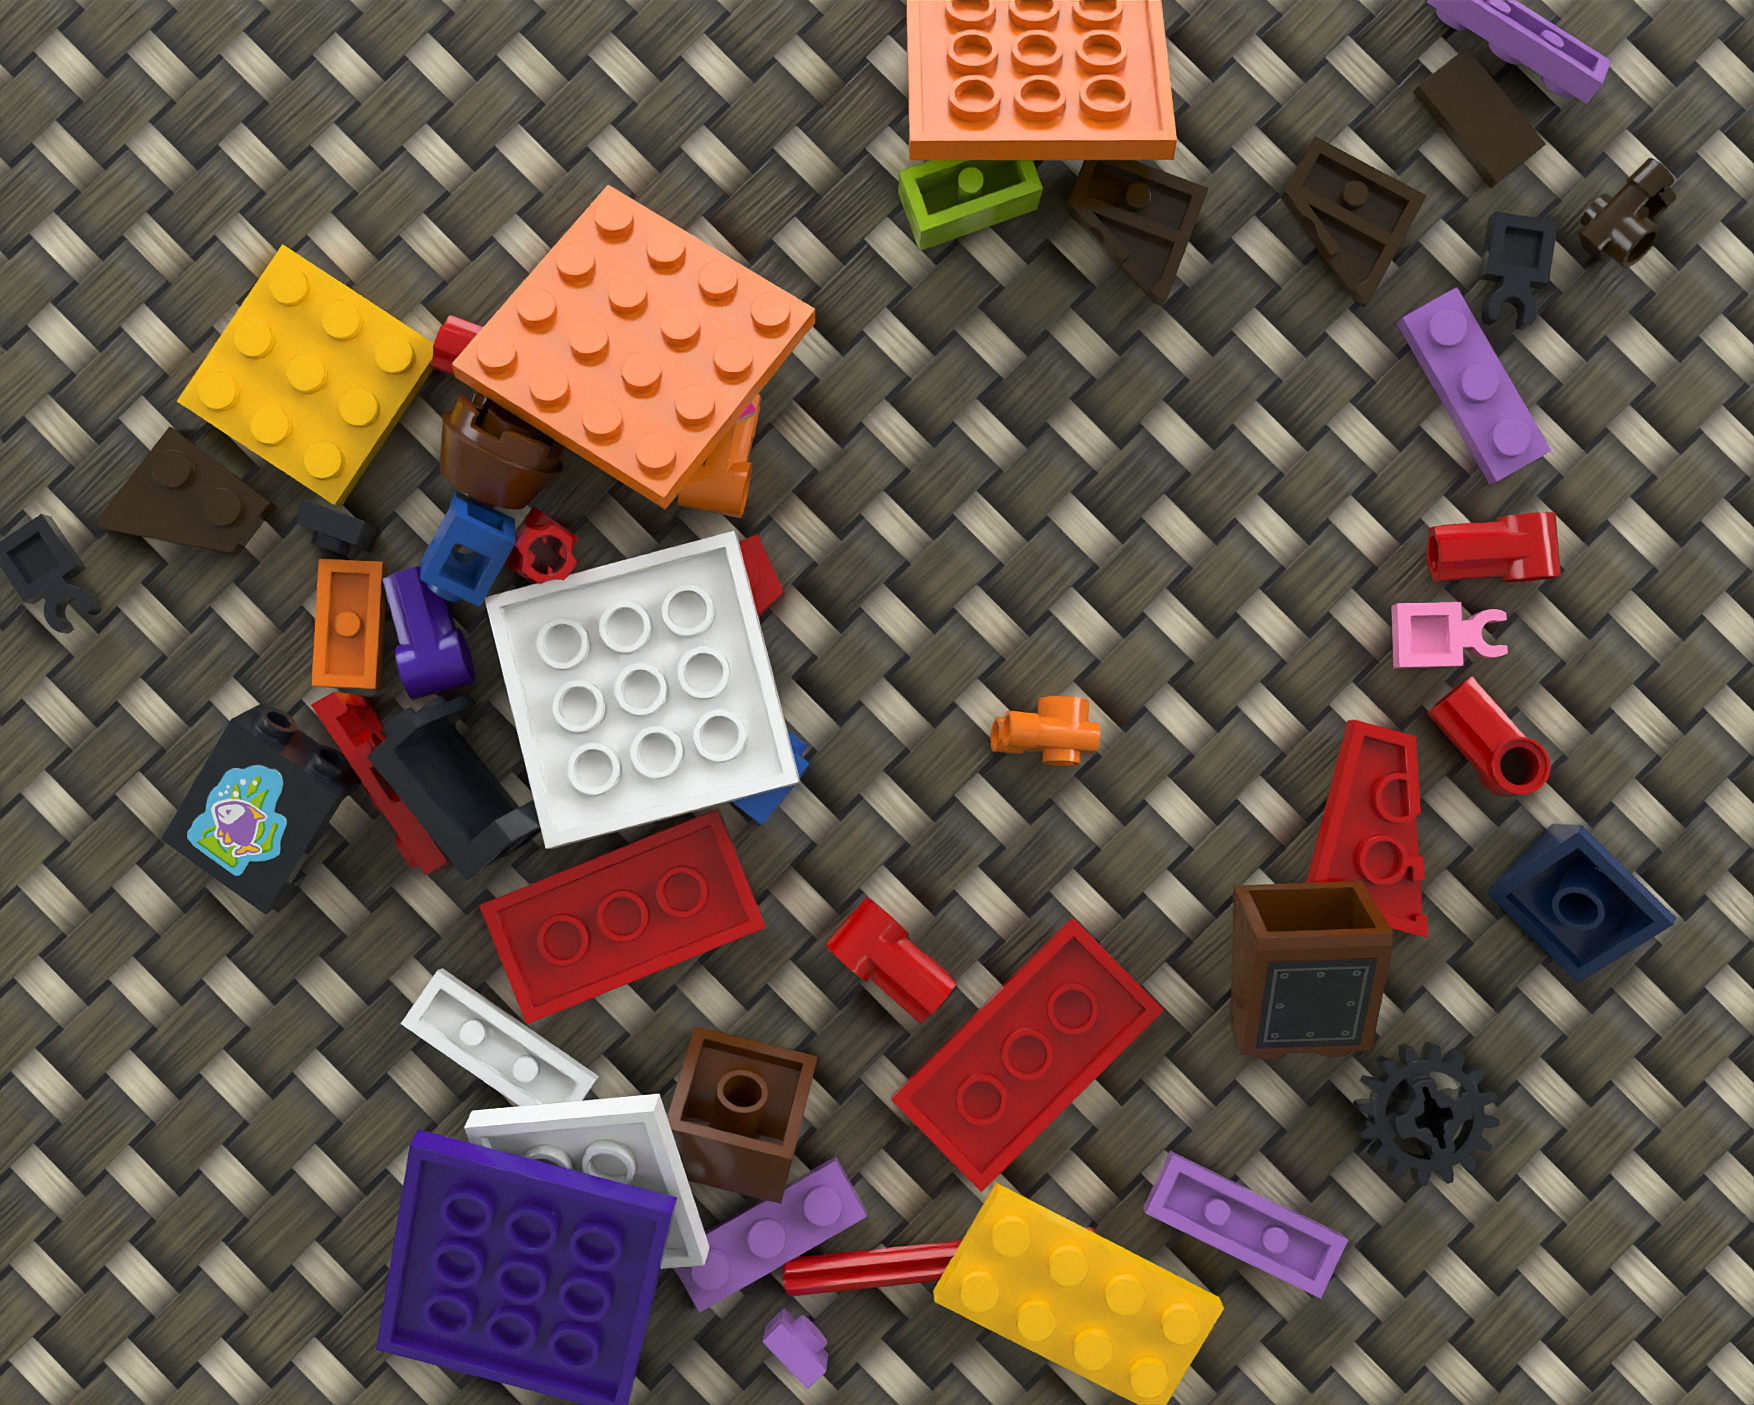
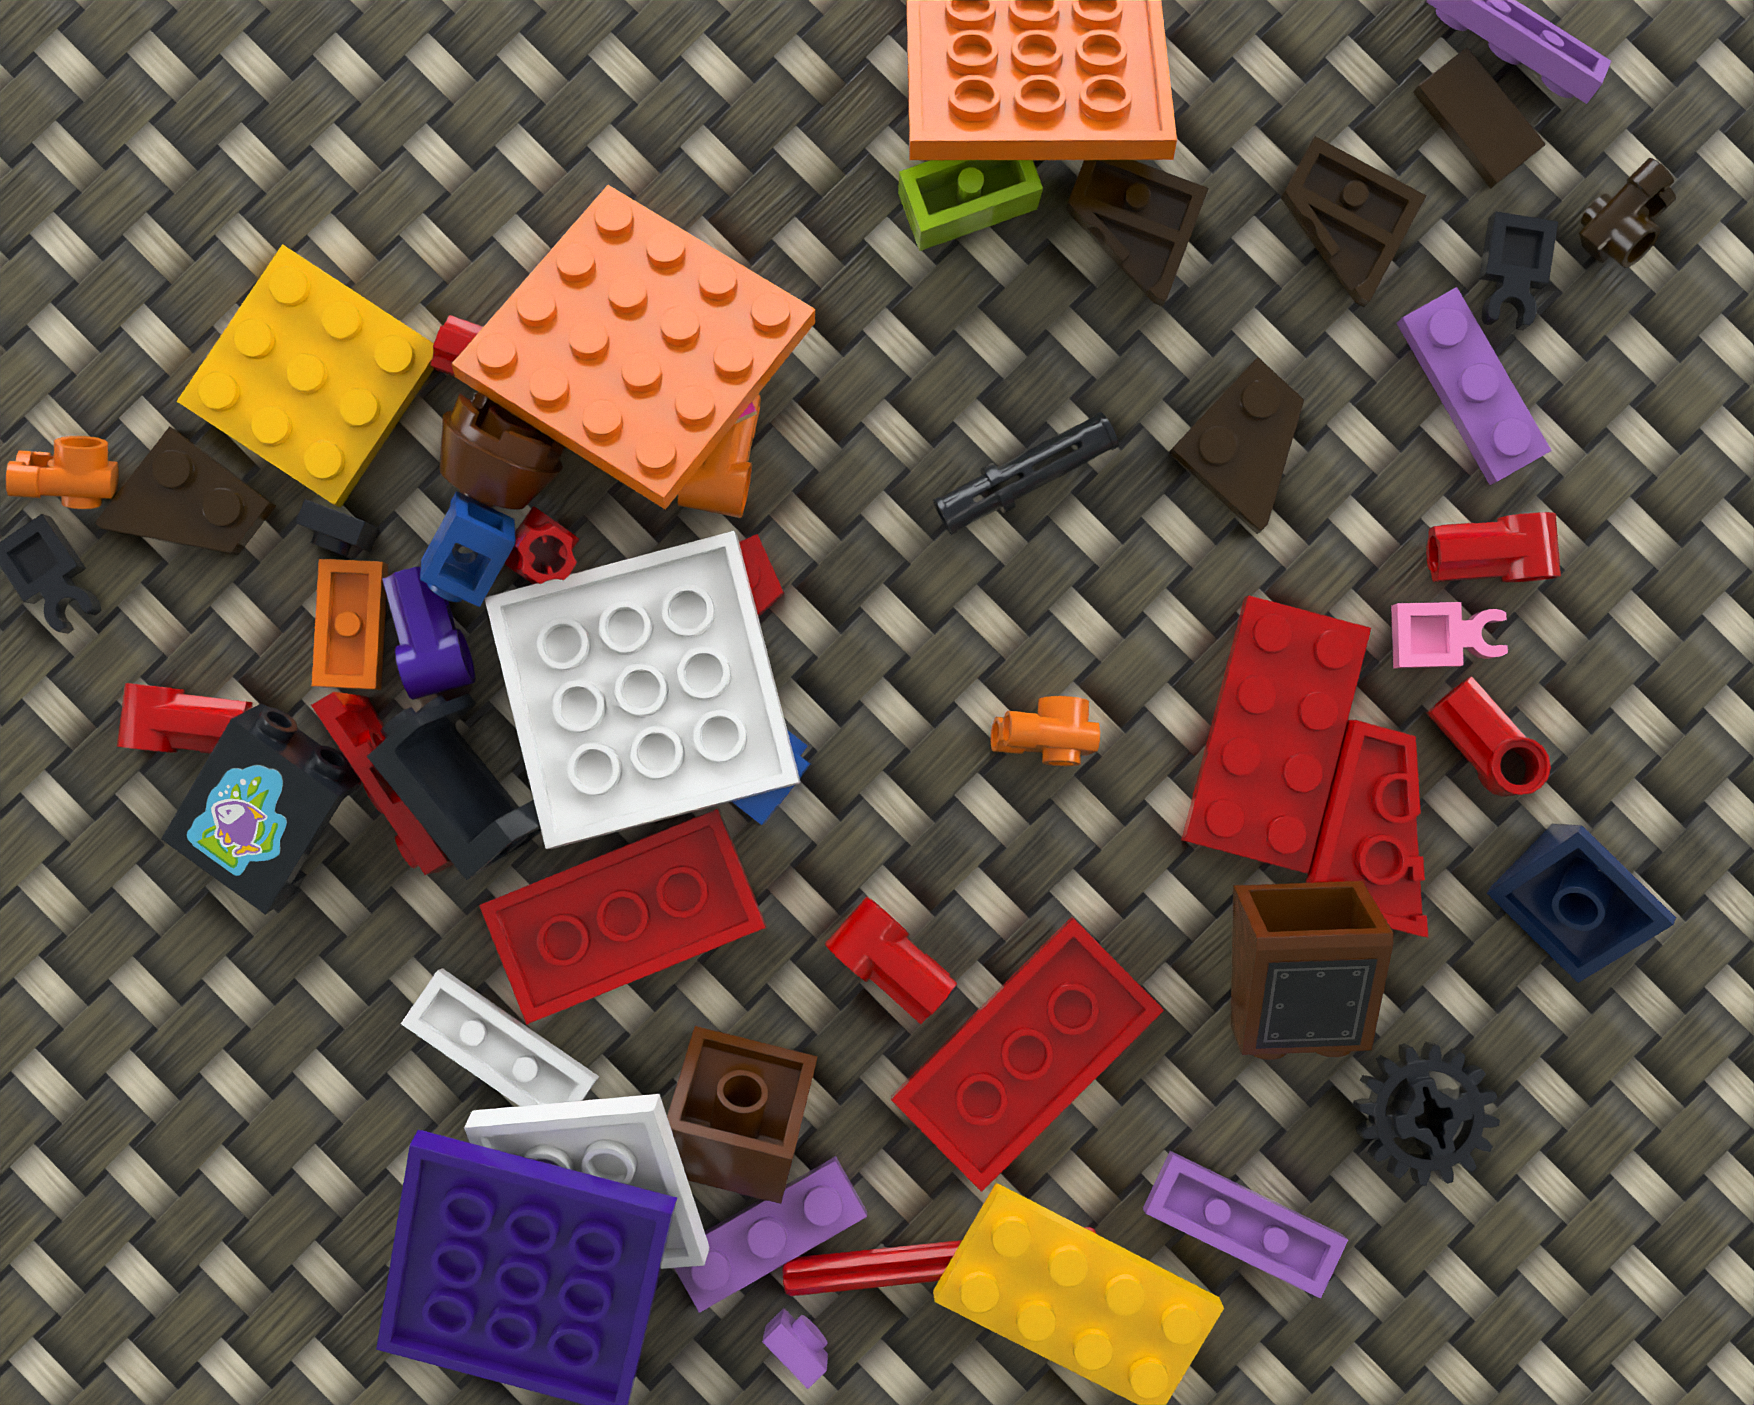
none -> orange plate [6,436,119,509]
none -> red piece [117,683,253,754]
none -> black pin [933,411,1119,535]
none -> dark brown wing [1169,357,1304,534]
none -> red plate [1181,595,1371,874]

